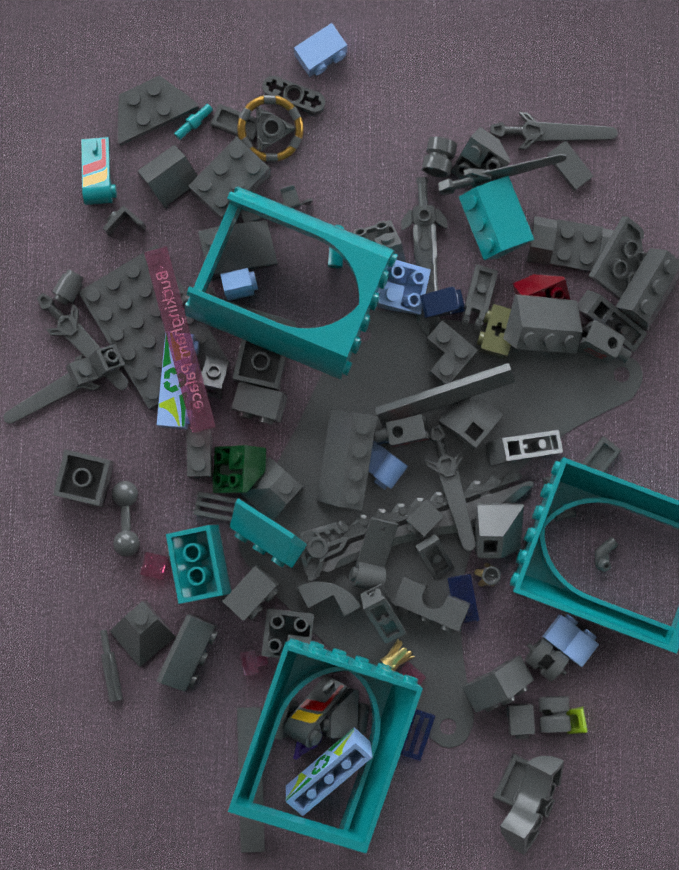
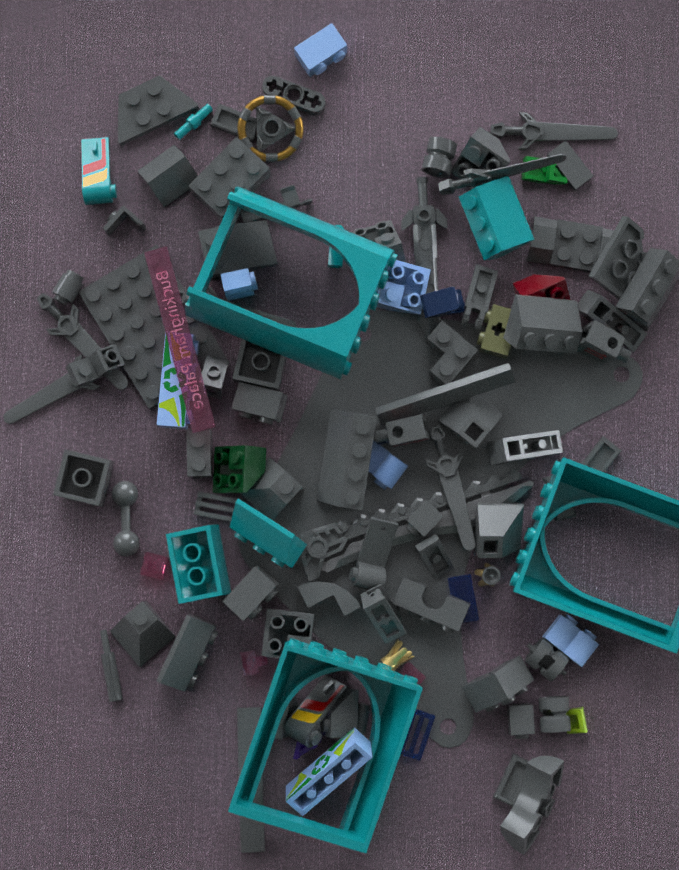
dark grey arm [595,537,619,572] -> none
none -> green slope [521,156,568,185]

